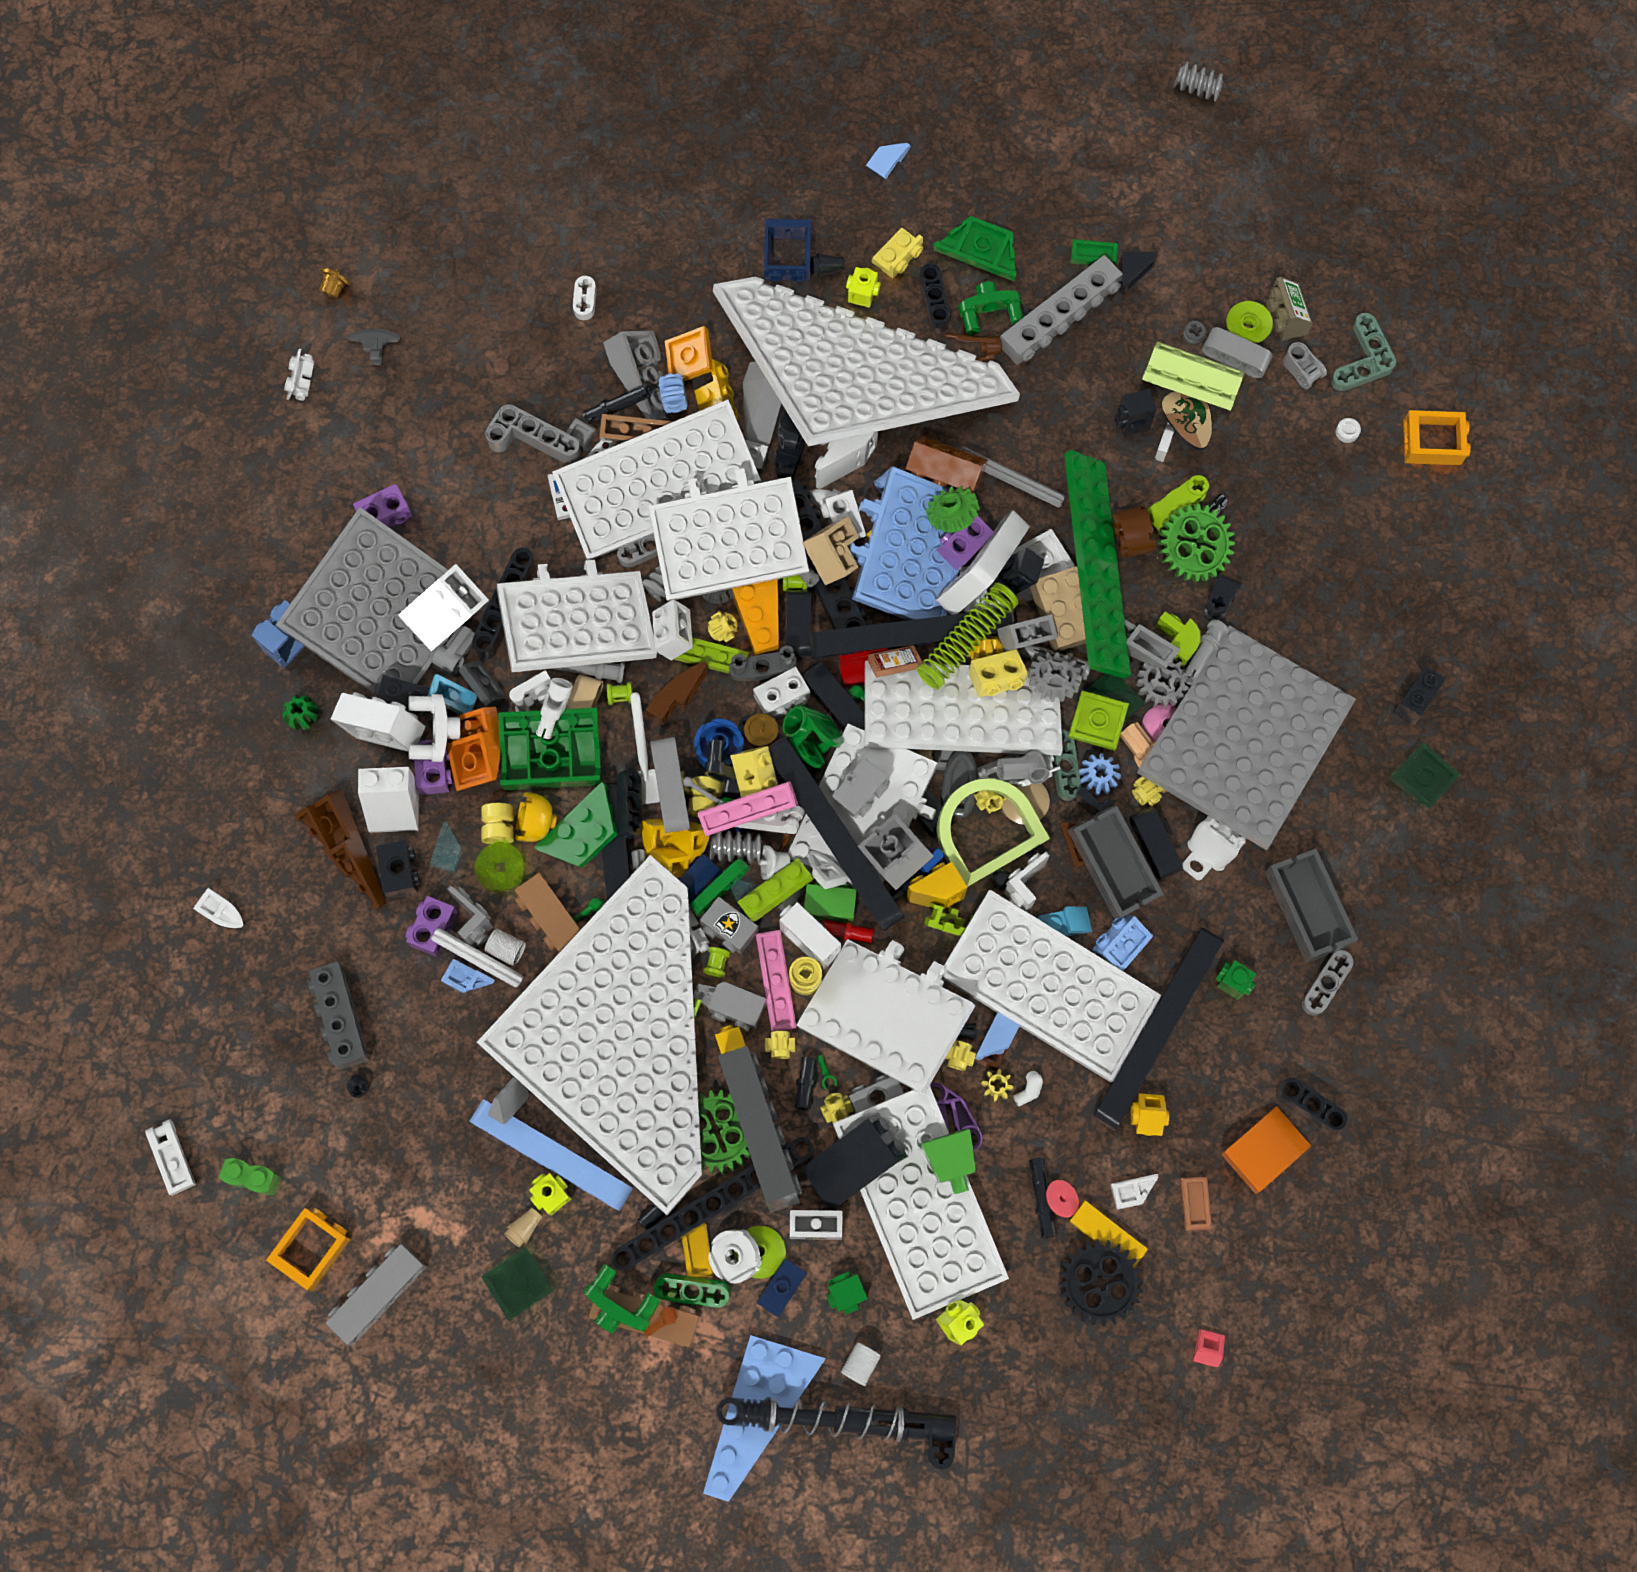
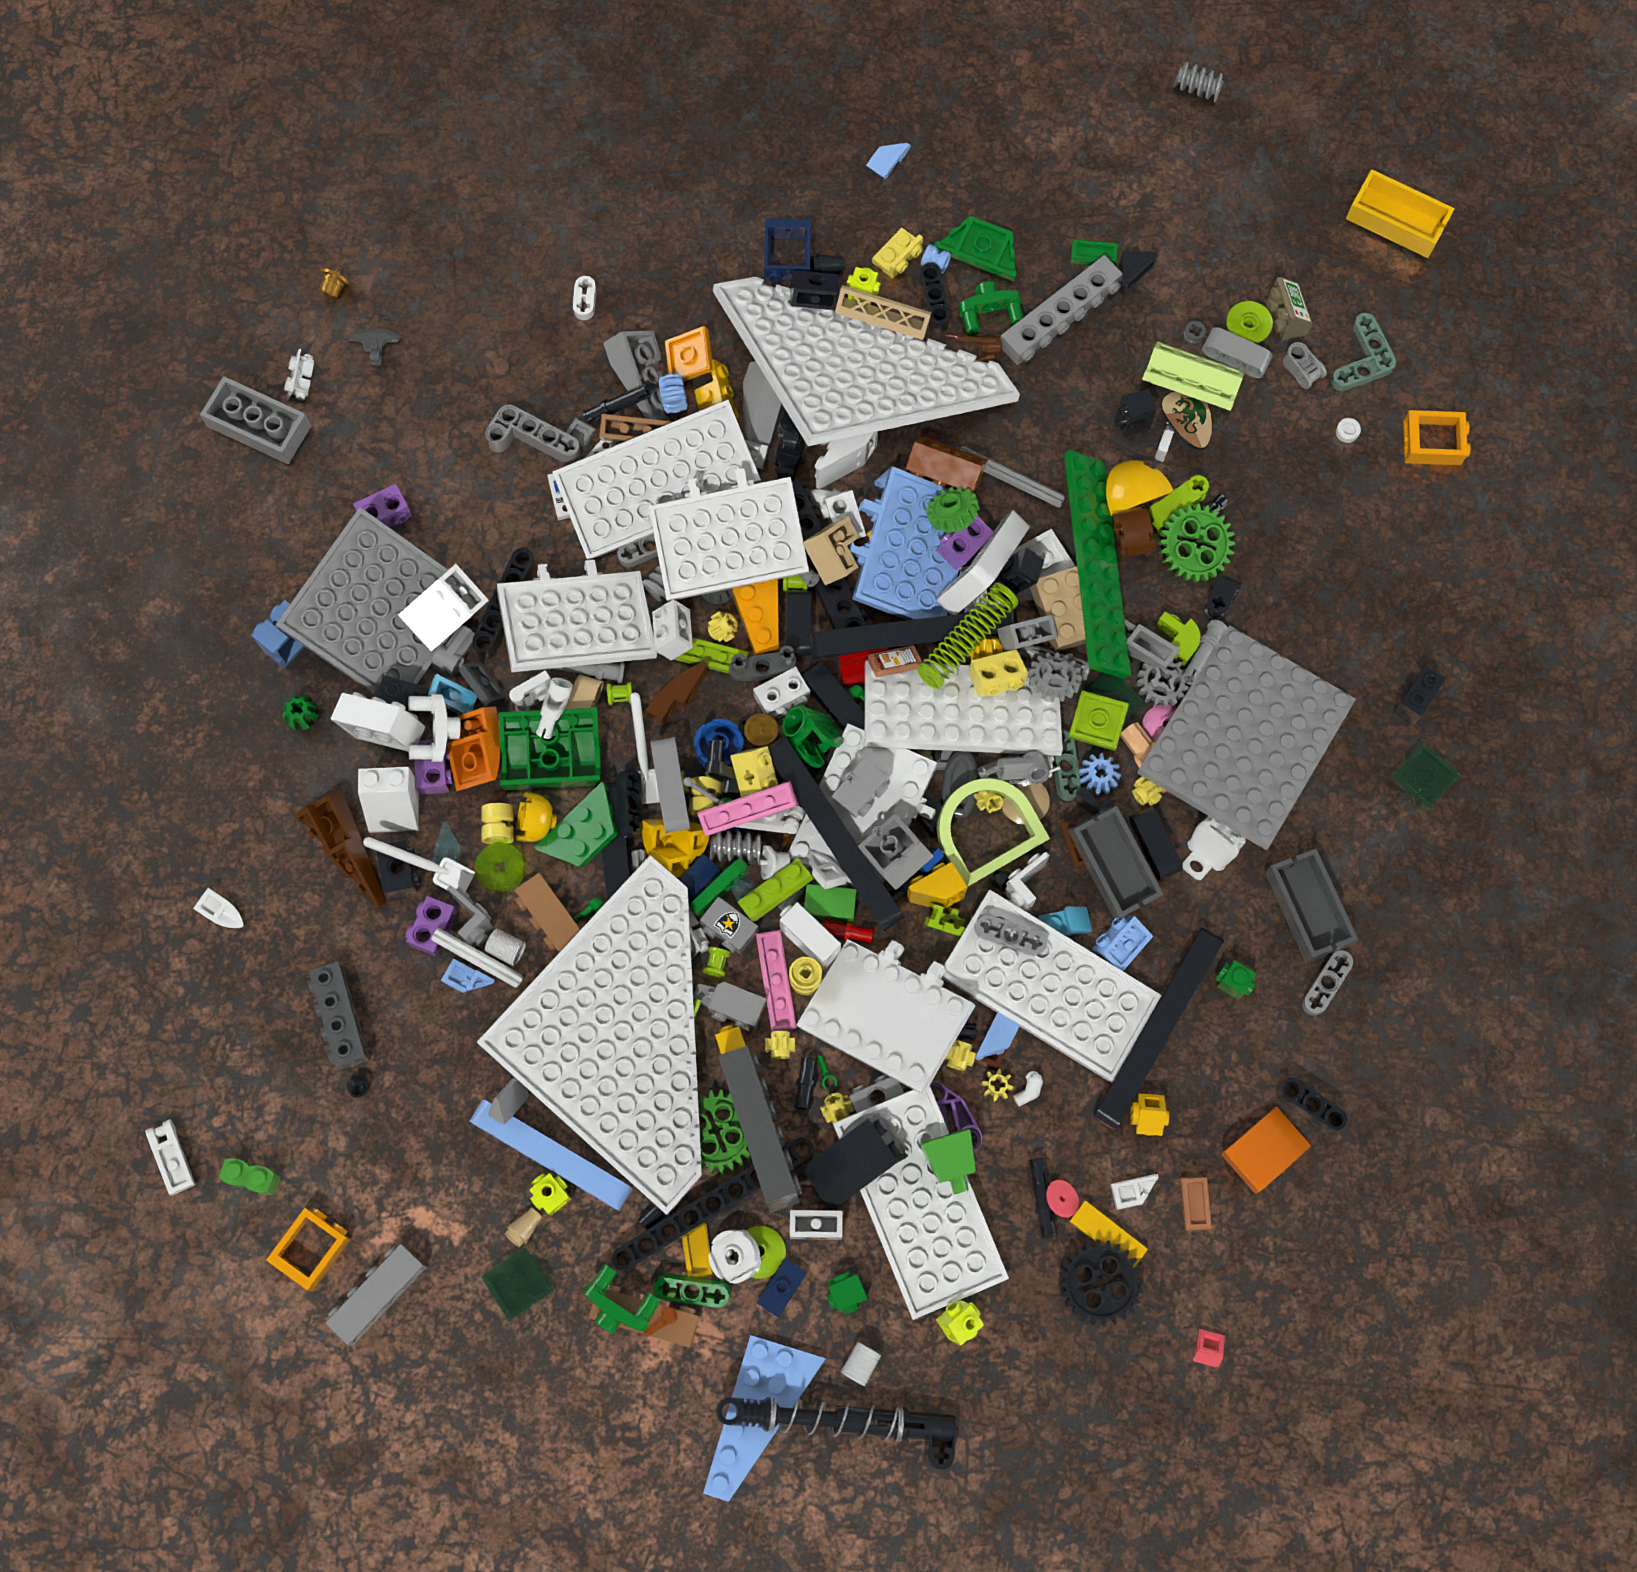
none -> light grey brick [200,376,311,465]
none -> white piece [363,837,475,892]
none -> black brick [790,270,840,310]
none -> tan fence [835,285,931,340]
none -> light blue wheel [921,244,951,274]
none -> light grey beam [974,915,1047,956]
none -> yellow brick [1106,460,1174,516]
none -> yellow piece [1346,169,1455,258]

